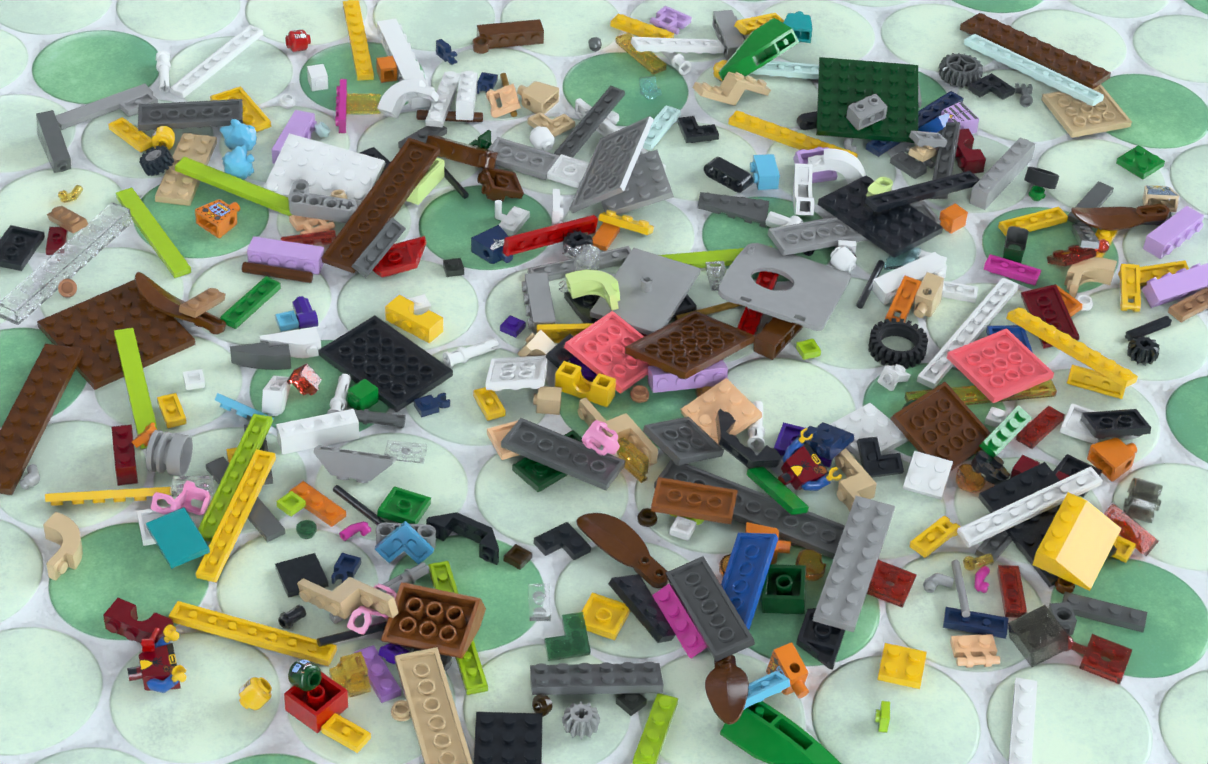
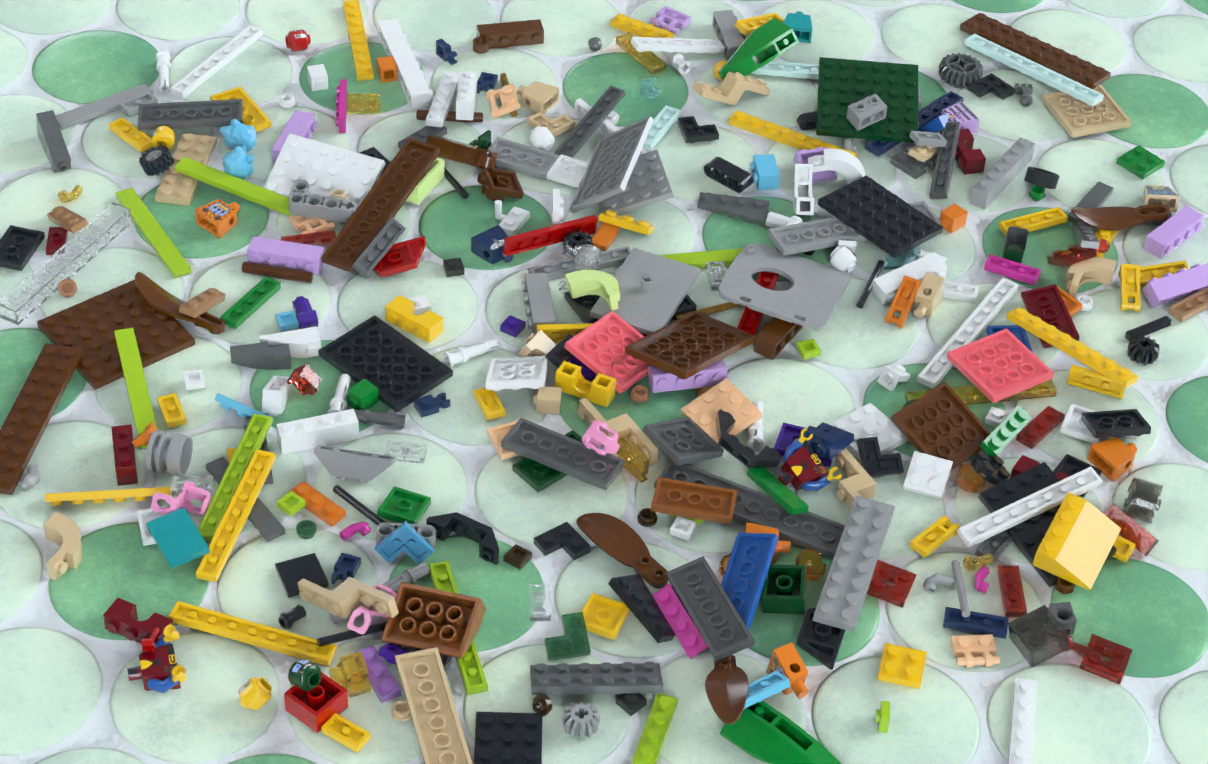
light aqua plate [314,122,331,137] -> none
white arch [377,79,439,119] -> none
black plate [865,171,980,212] -> none
yellowish green piece [866,177,893,197] -> none
black tyre [868,318,928,369] -> none
dark grey plate [1062,592,1147,632] -> none

